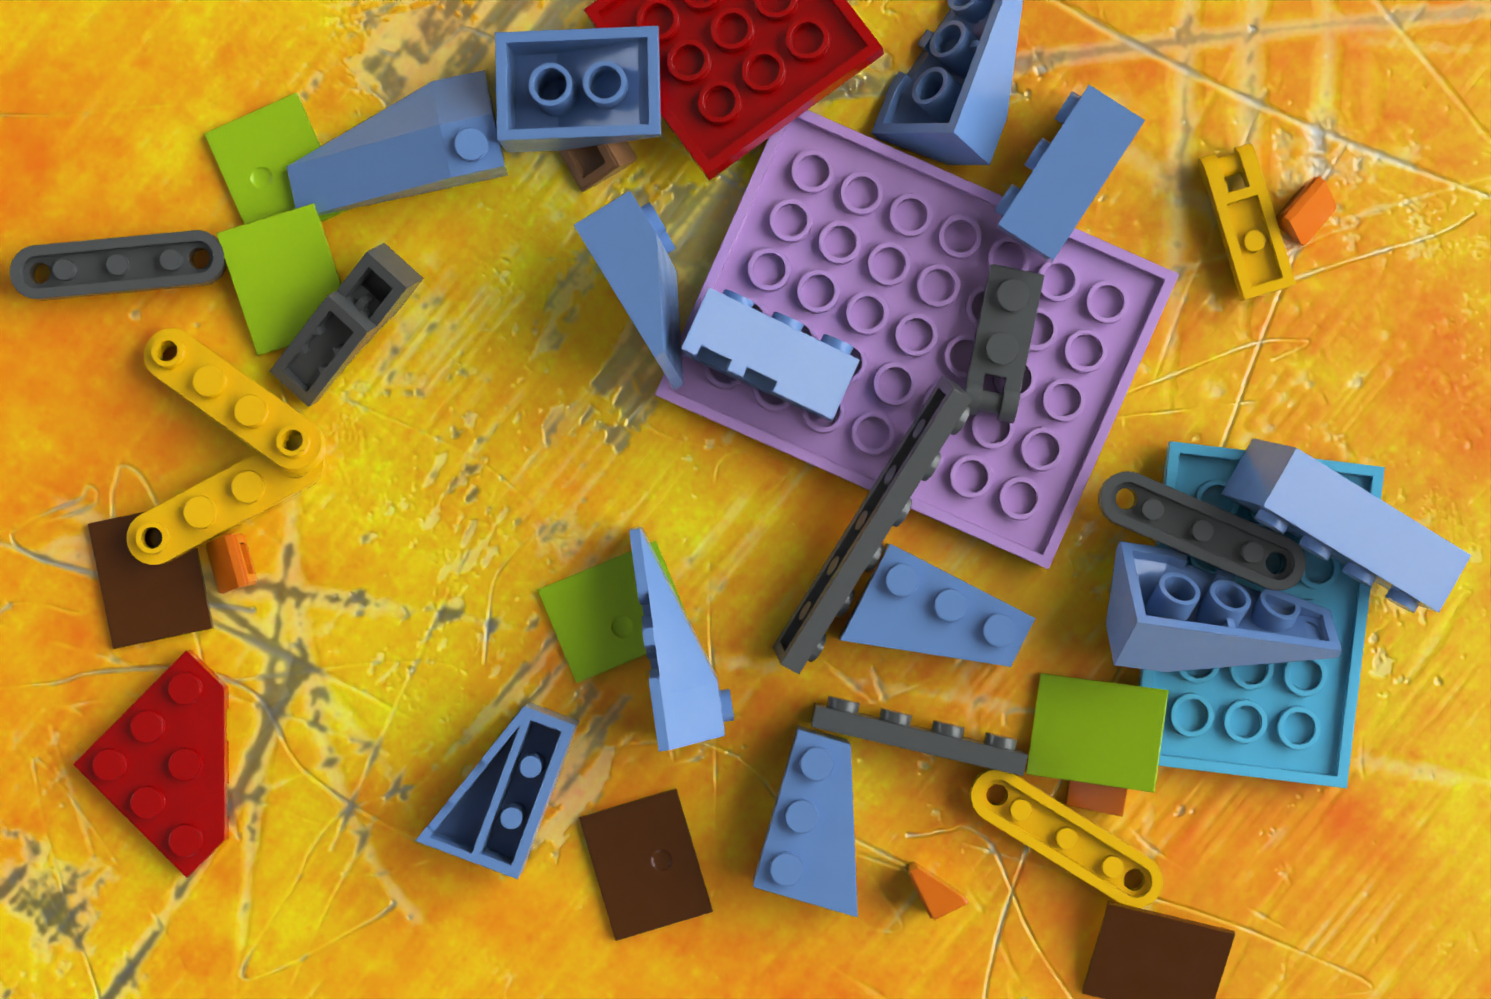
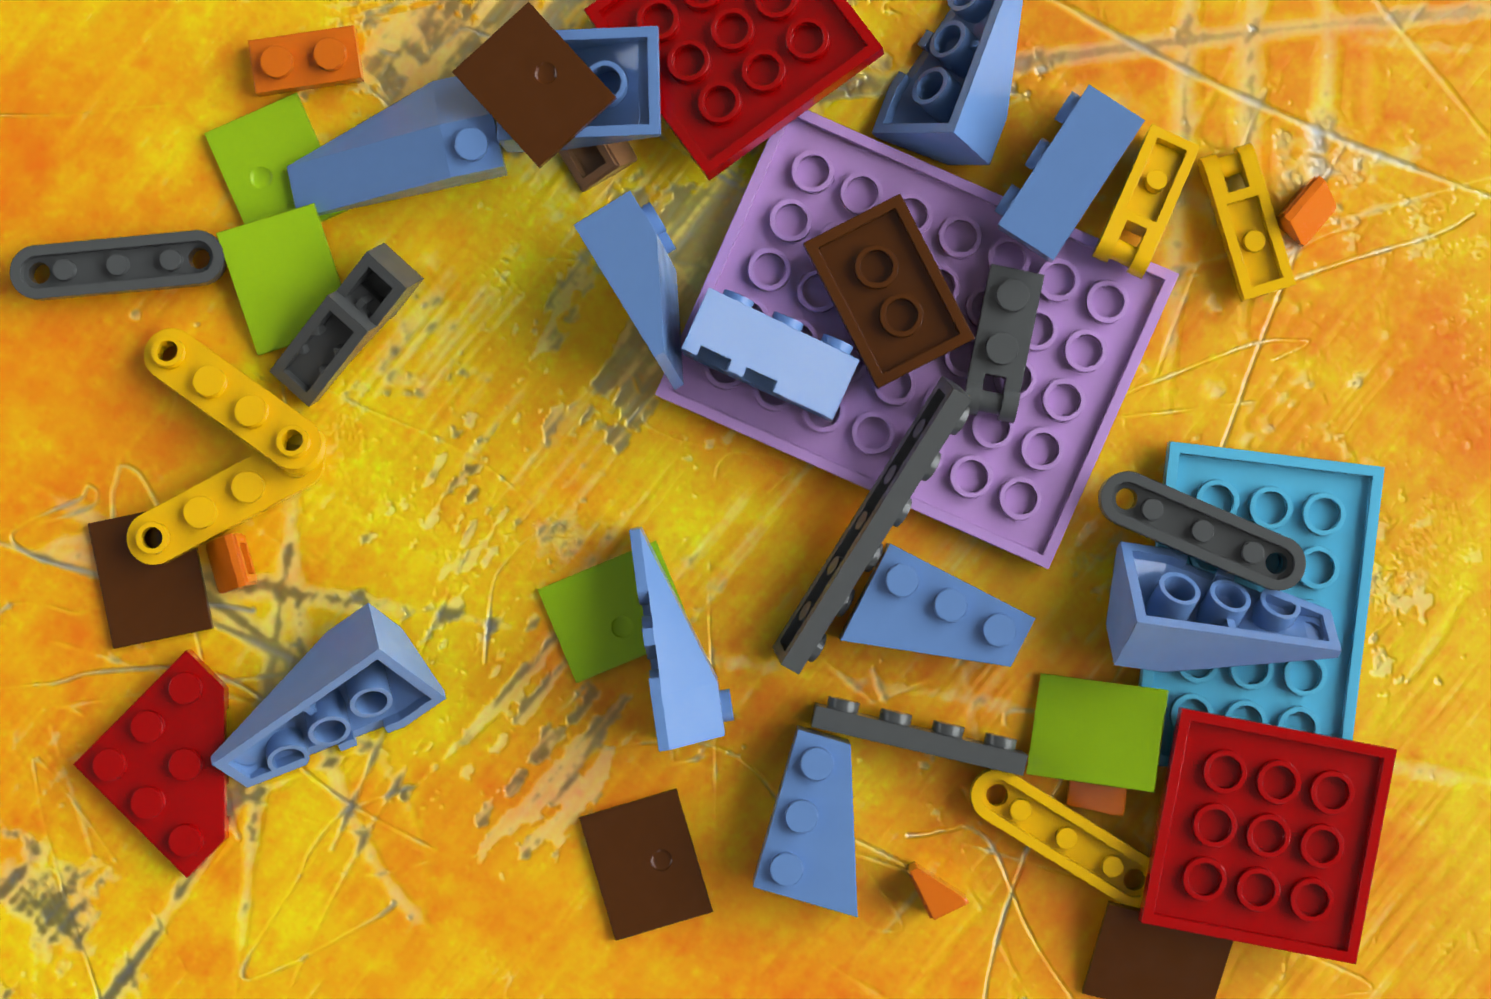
medium blue wedge [415,702,579,879] -> none
wedge [1221,438,1471,613] -> none
none -> medium blue wedge [211,603,446,788]
none -> orange plate [248,25,364,97]
none -> reddish brown piece [452,2,617,168]
none -> reddish brown plate [803,194,975,389]
none -> yellow plate [1092,124,1201,279]
none -> red plate [1138,707,1397,964]

